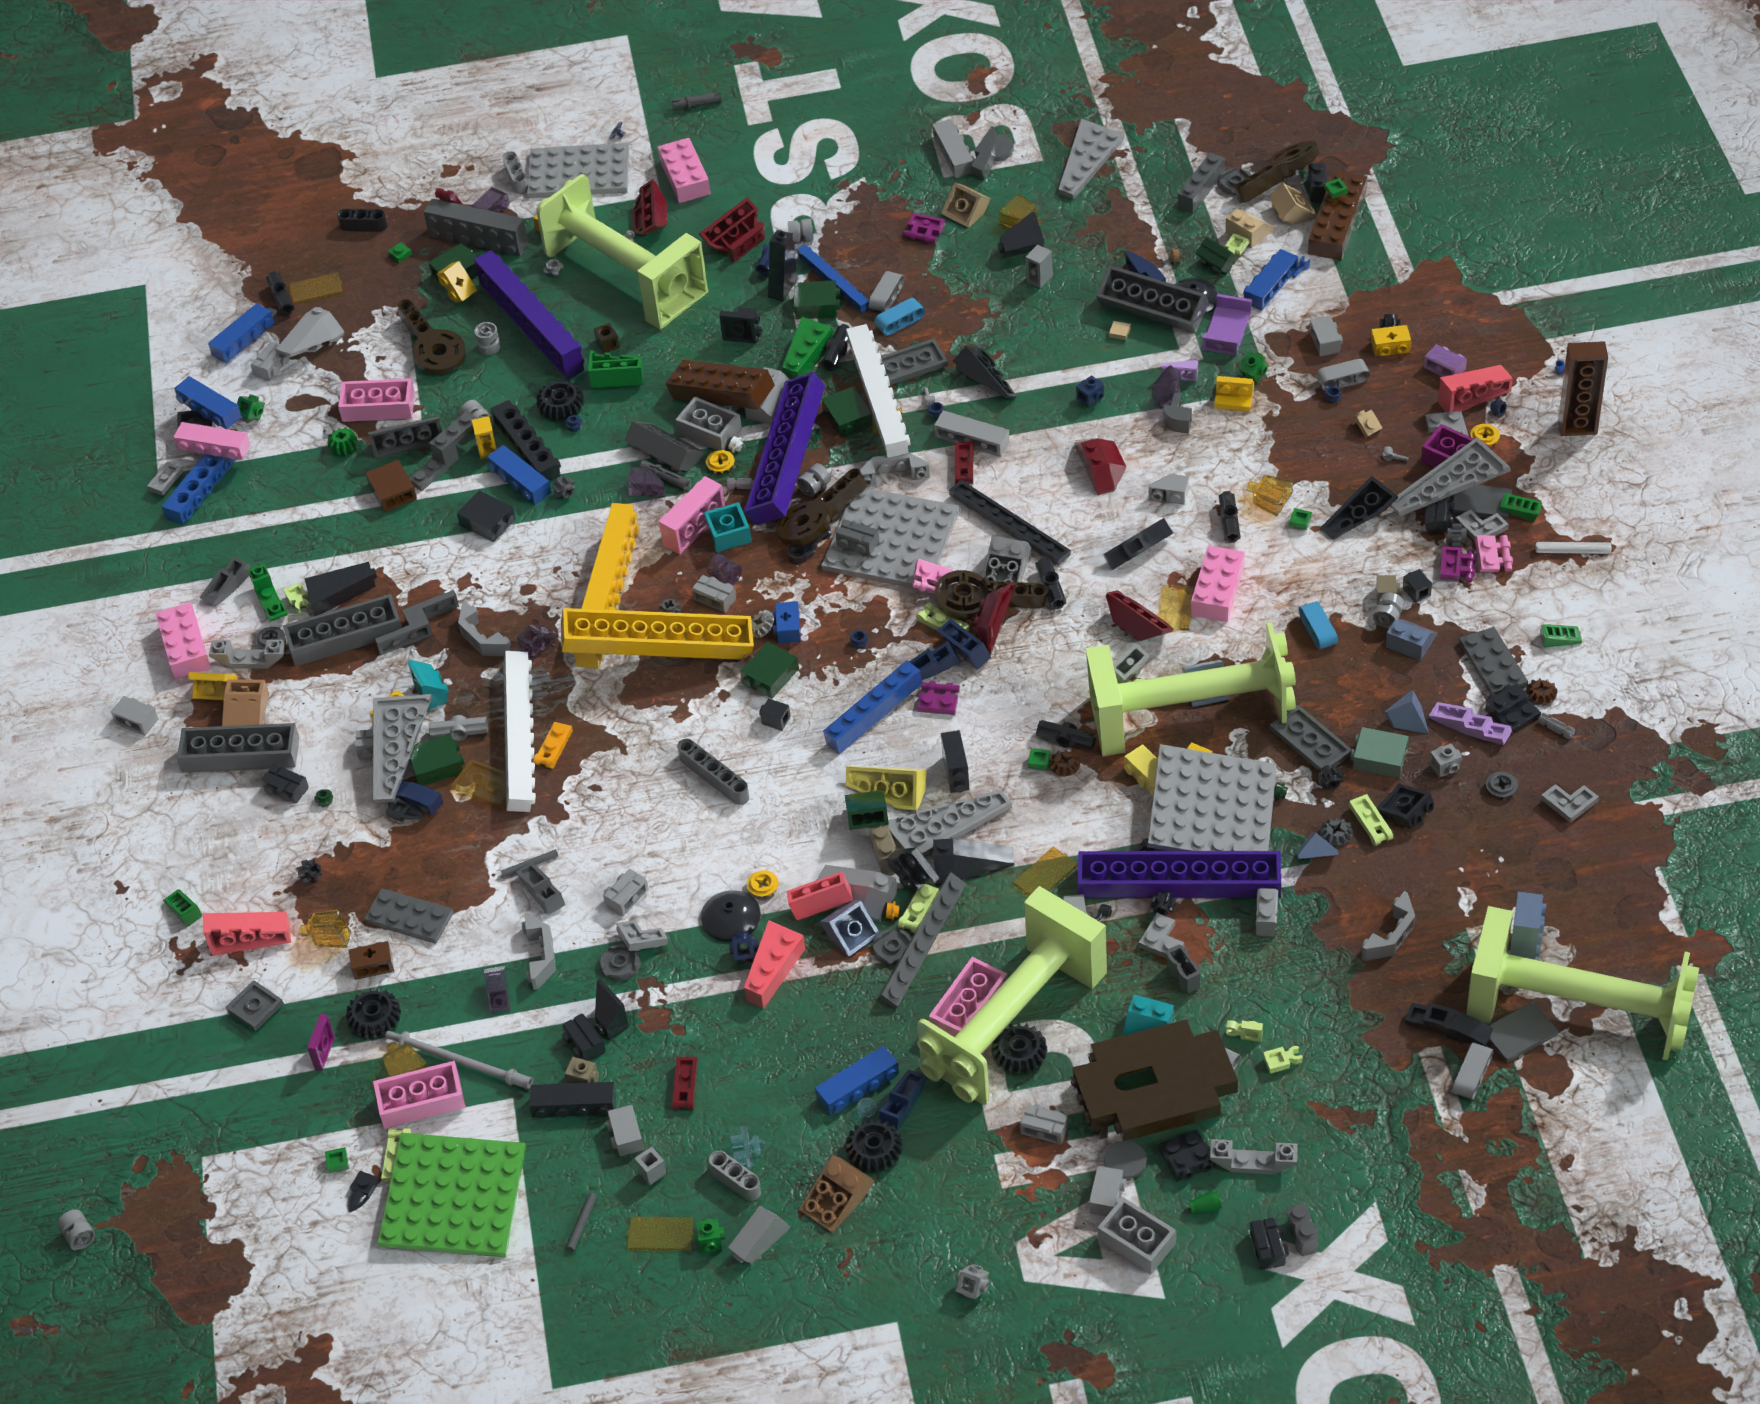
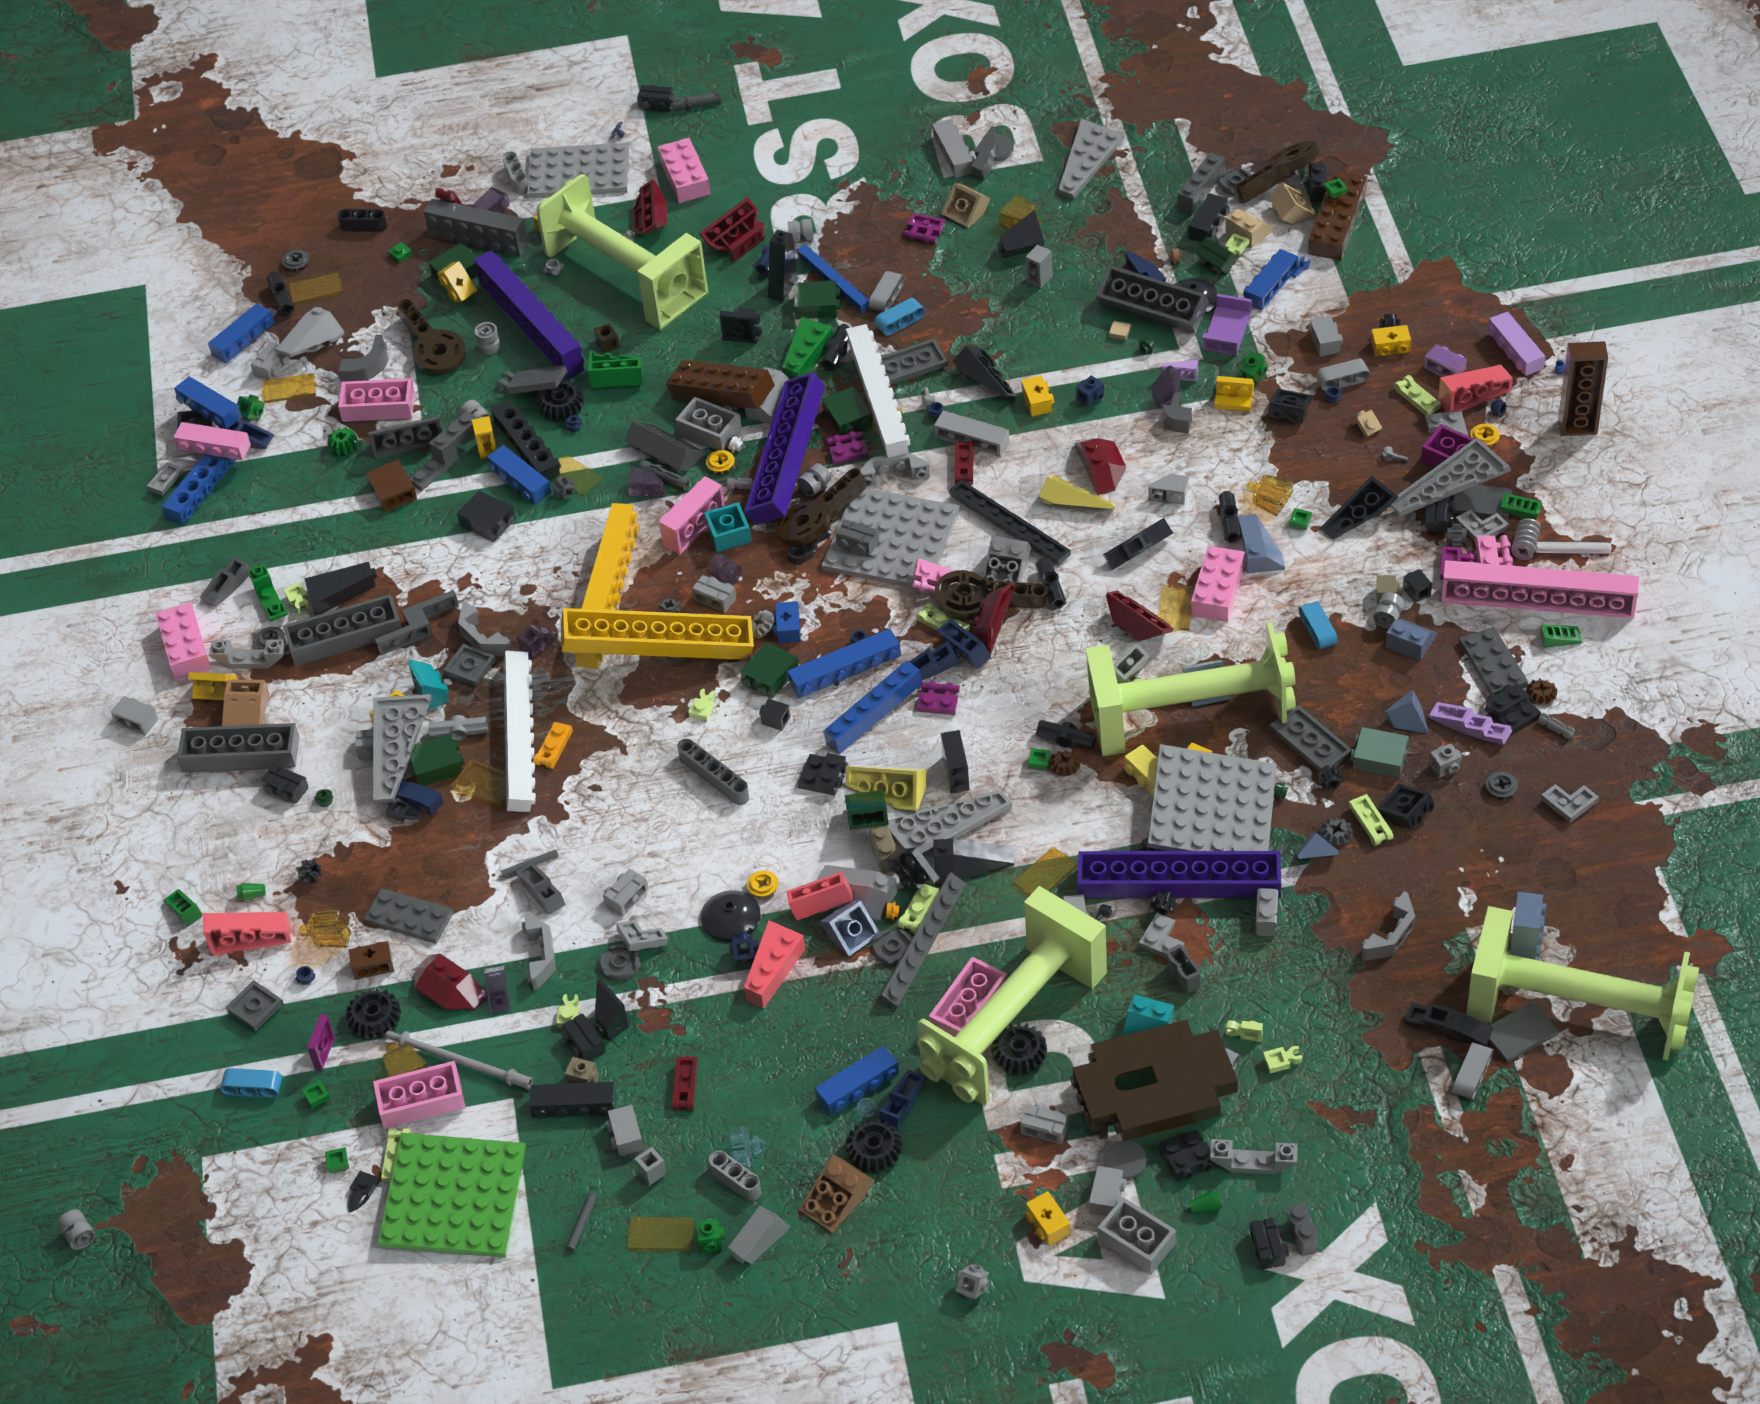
none -> dark blue slope [218,419,274,449]
none -> dark azure beam [220,1068,282,1098]
none -> green cone [236,883,266,902]
none -> clear yellow piece [262,373,317,403]
none -> dark grey gear [282,250,310,271]
none -> dark blue plate [295,966,315,985]
none -> green plate [302,1080,330,1108]
none -> dark grey arch [339,335,389,382]
none -> dark red wedge [415,953,488,1011]
none -> dark grey plate [443,644,496,686]
none -> dark grey tile [496,365,567,394]
none -> clear yellow piece [554,454,604,496]
none -> yellowish green plate [556,994,580,1028]
none -> black brick [637,85,675,111]
none -> yellowish green plate [688,689,715,721]
none -> blue brick [787,629,901,698]
none -> black plate [797,753,849,796]
none -> magenta plate [827,431,869,465]
none -> yellow brick [1021,375,1054,417]
none -> yellow brick [1025,1191,1071,1246]
none -> light yellow wedge [1039,474,1117,509]
none -> dark green plate [1139,338,1155,354]
none -> black brick [1188,193,1230,242]
none -> sand blue wedge [1238,514,1285,573]
none -> black plate [1268,388,1313,423]
none -> yellowish green plate [1393,375,1441,415]
none -> bright pink brick [1441,560,1639,618]
none -> lavender brick [1487,312,1545,376]
none -> light grey piece [1511,518,1541,560]

